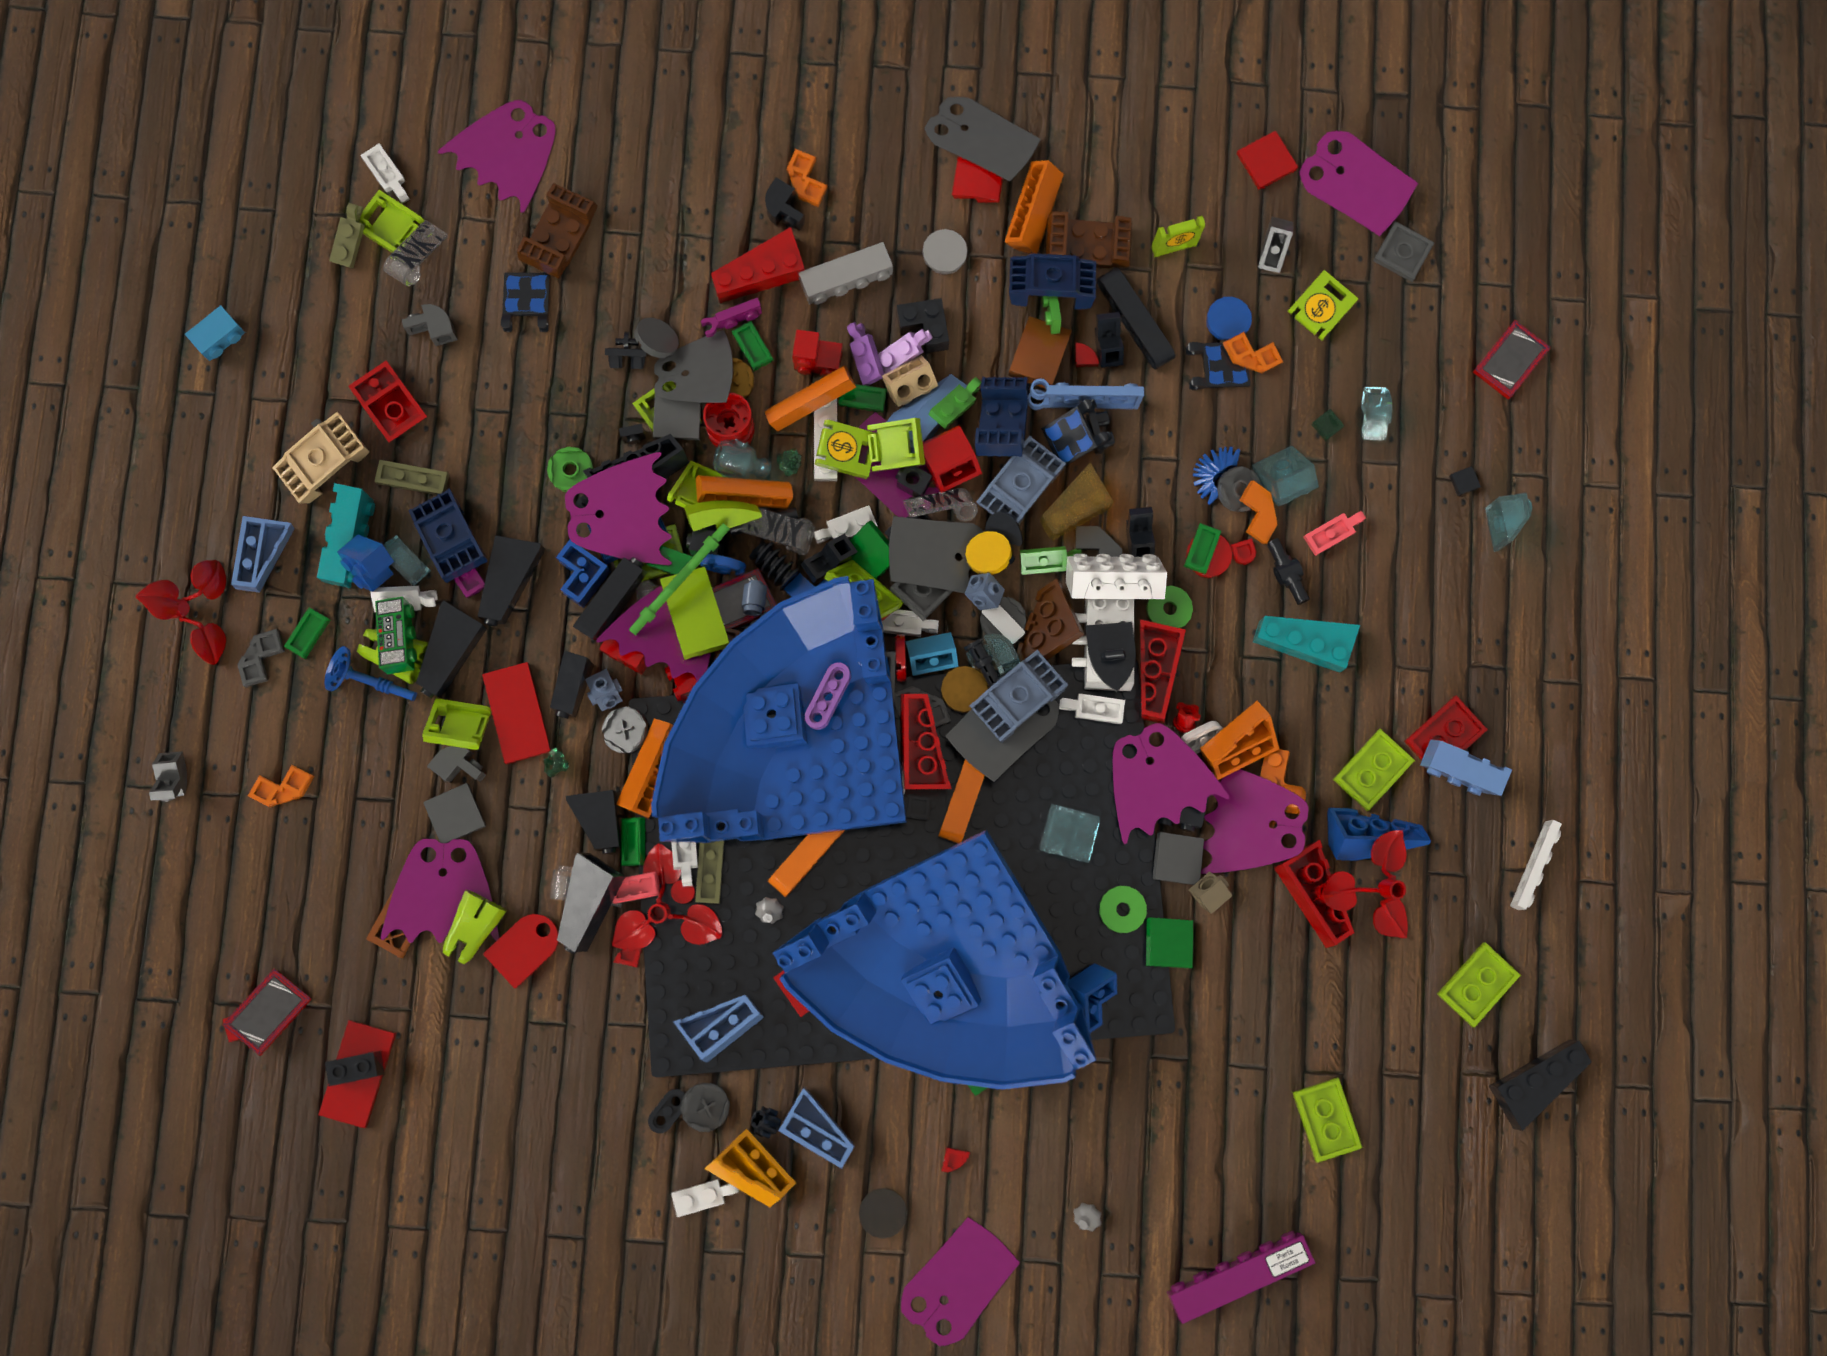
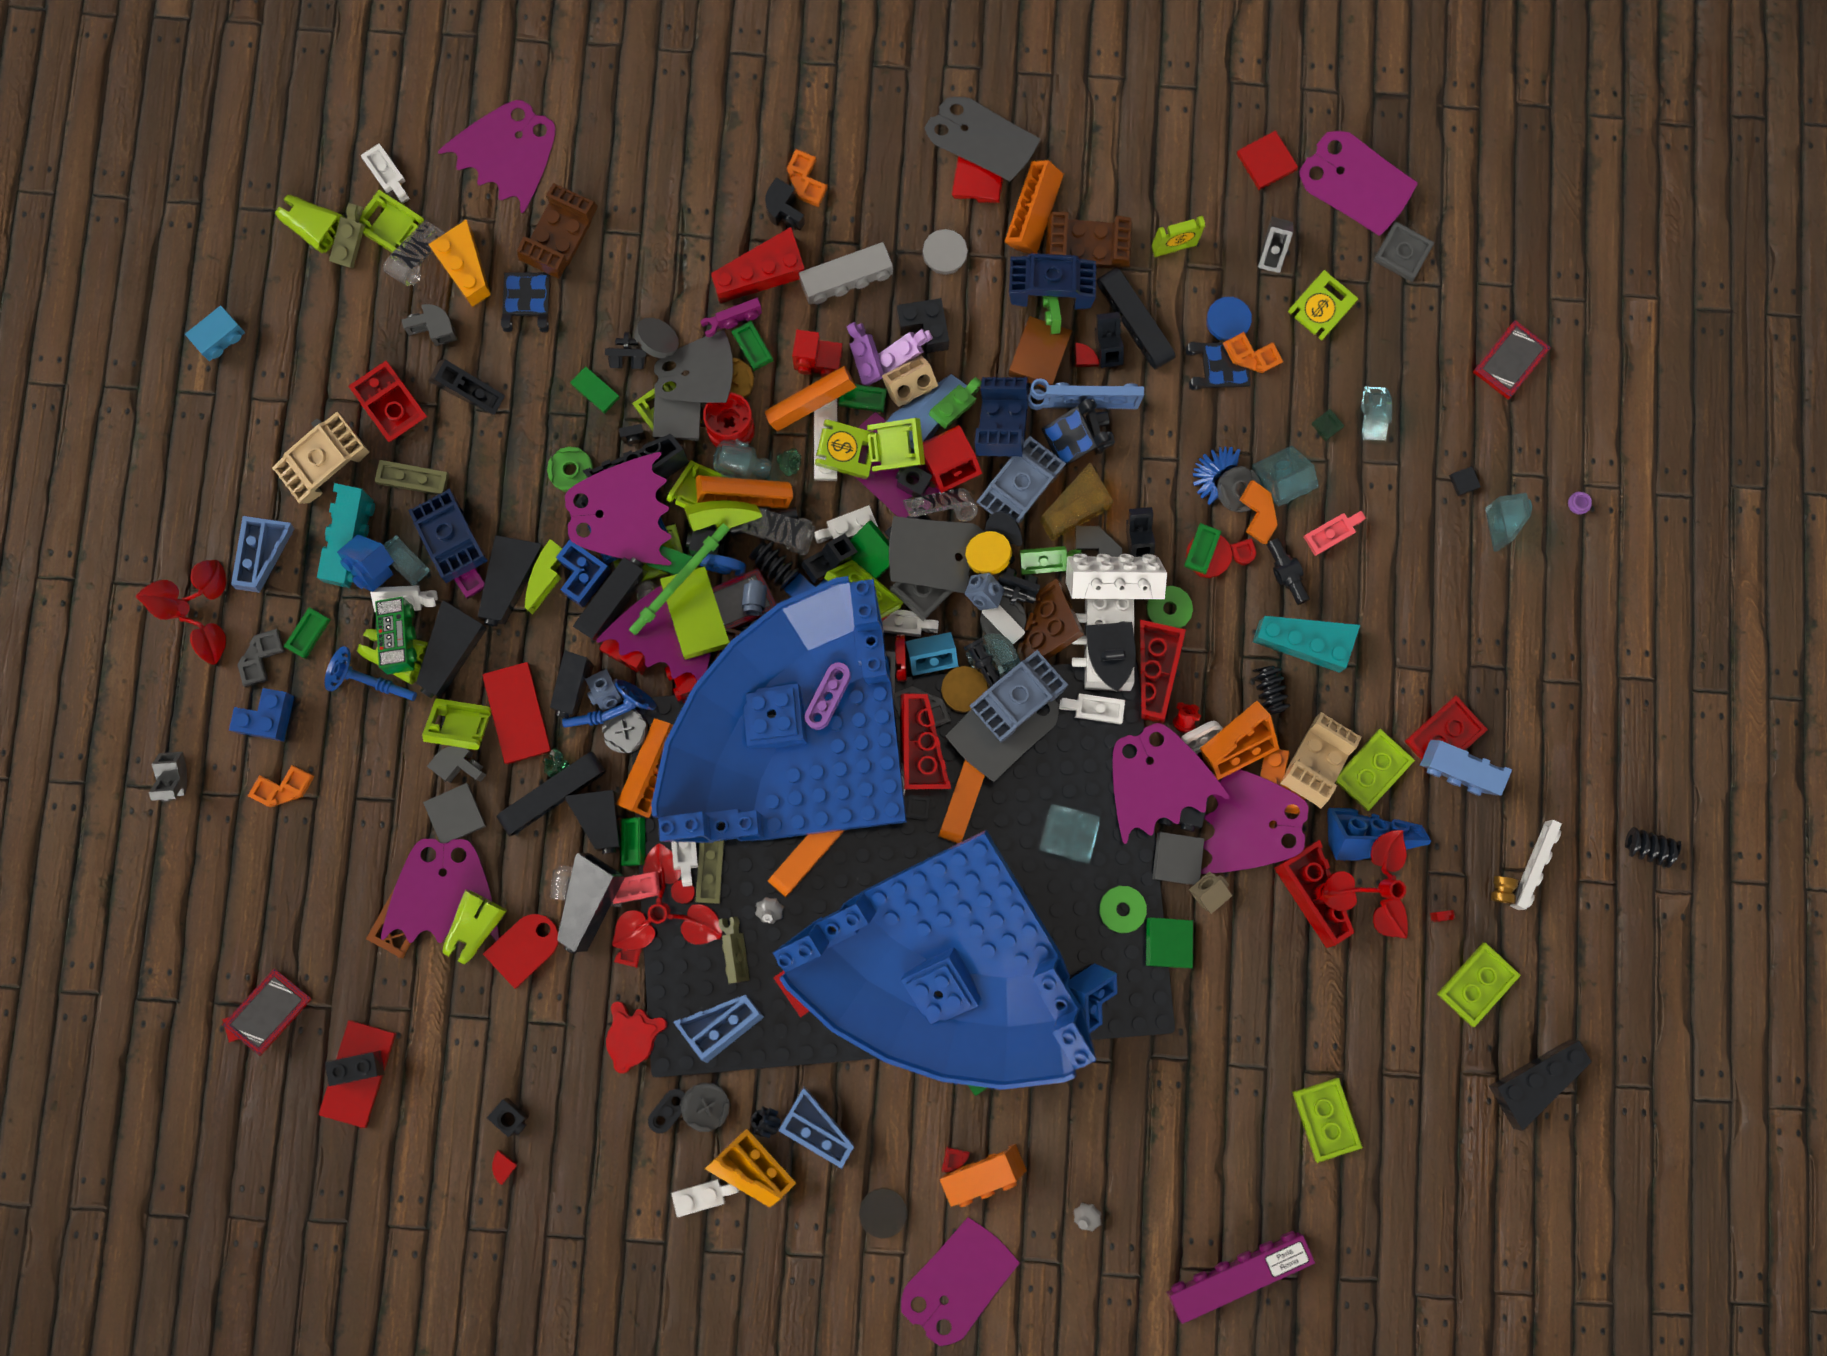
none -> blue brick [229,688,294,742]
none -> lime piece [275,195,345,253]
none -> light orange wedge [428,220,491,307]
none -> black slope [428,359,505,415]
none -> black brick [487,1098,529,1137]
none -> red tile [492,1150,518,1185]
none -> black beam [496,752,606,837]
none -> lime slope [525,539,563,615]
none -> blue dish [562,680,656,728]
none -> green tile [570,366,620,414]
none -> red tile [606,1002,667,1073]
none -> olive plate [719,917,750,984]
none -> orange wedge [940,1143,1027,1208]
none -> black hips [998,567,1040,606]
none -> black piece [1252,666,1291,715]
none -> tan plate [1280,712,1361,808]
none -> red tile [1430,910,1455,922]
none -> pearl gold wheel [1491,876,1518,904]
none -> medium lavender plate [1568,492,1592,515]
none -> black piece [1625,827,1681,868]

